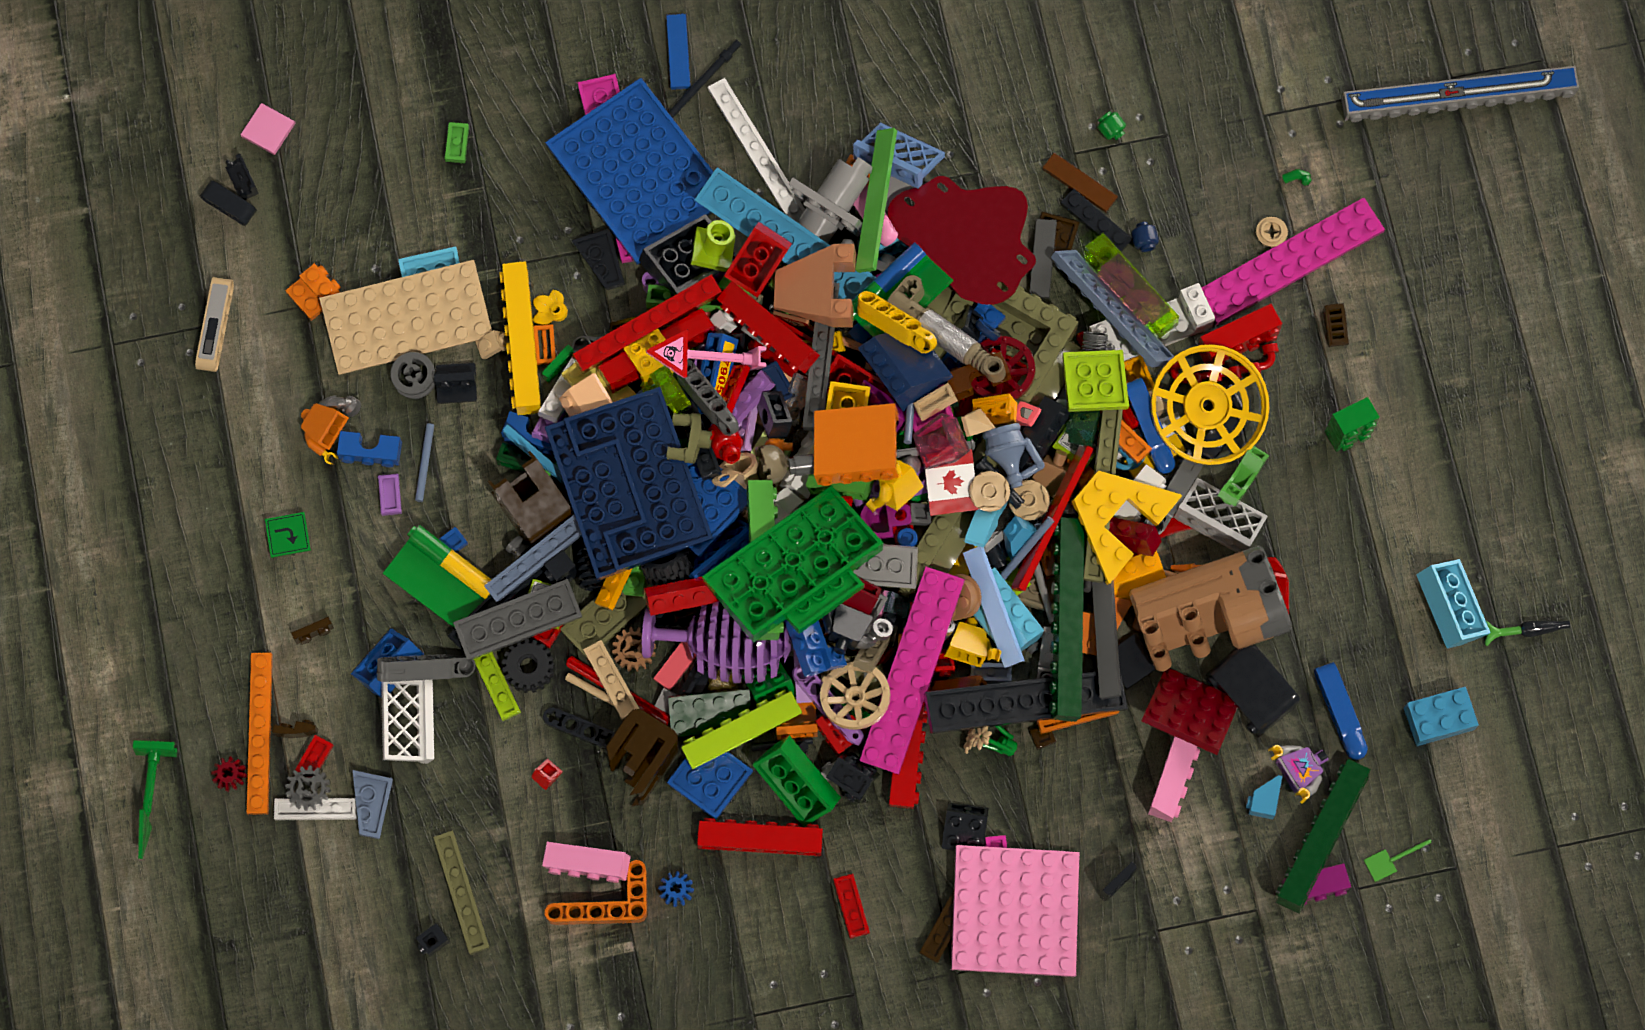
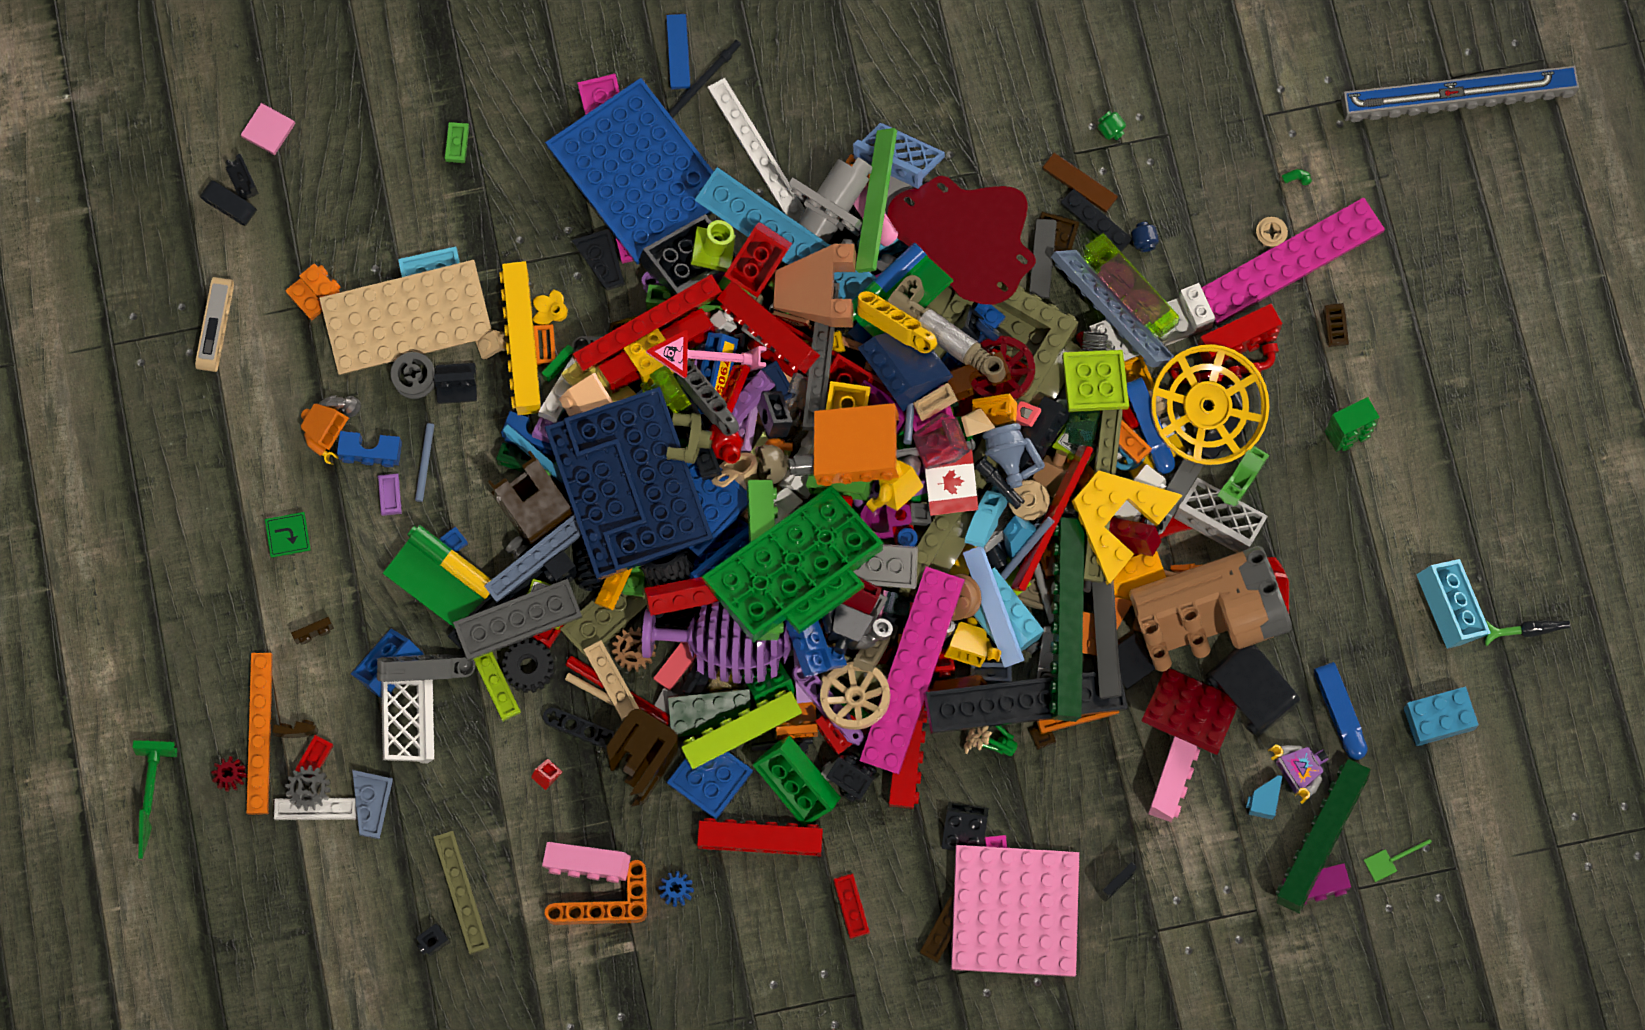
tan tile [969,471,1010,512] -> none

